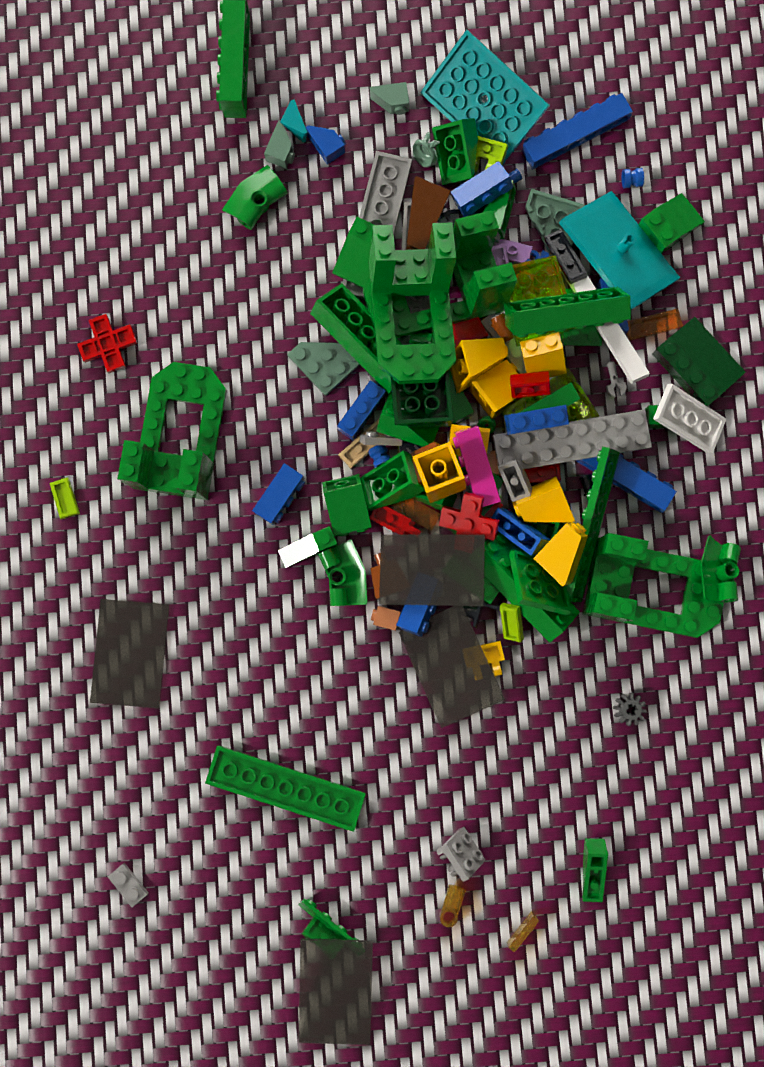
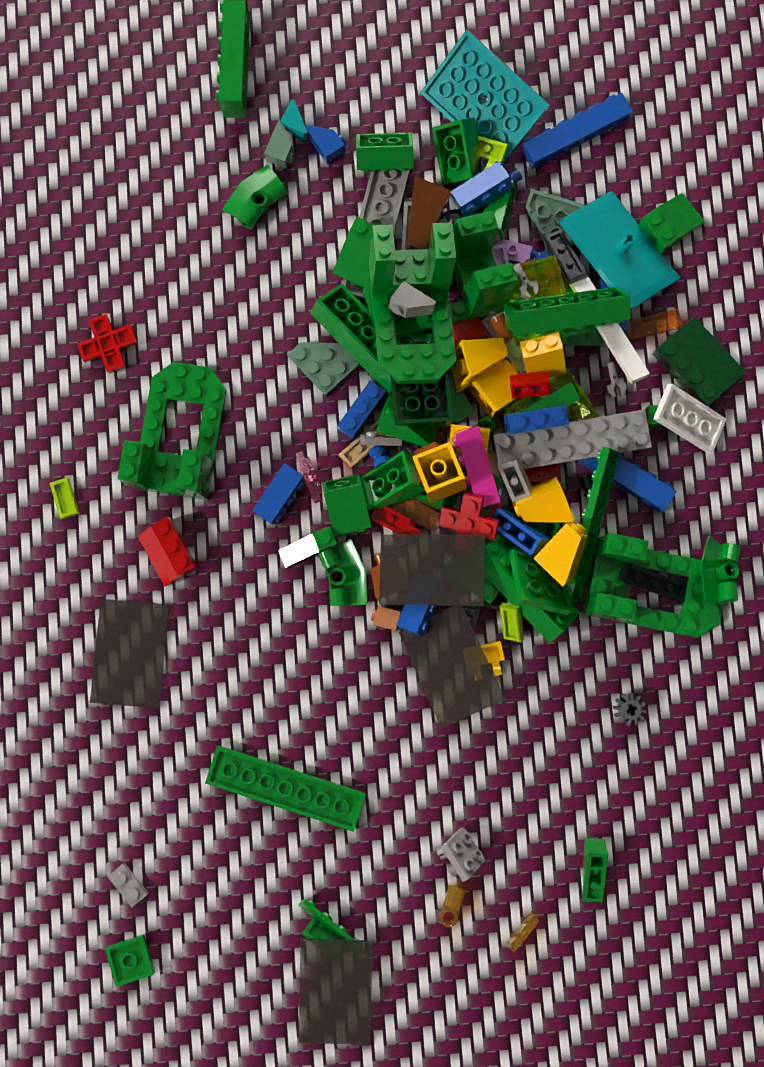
sand green slope [370,82,409,115] -> none
sand green piece [413,132,440,167] -> none
blue wheel [621,168,644,188] -> none
none -> green plate [105,934,155,987]
none -> red slope [138,516,199,587]
none -> clear pink plate [296,451,322,503]
none -> green slope [356,132,413,172]
none -> light grey slope [389,281,436,318]
none -> light grey bar [513,264,539,299]
none -> black tile [617,561,687,602]

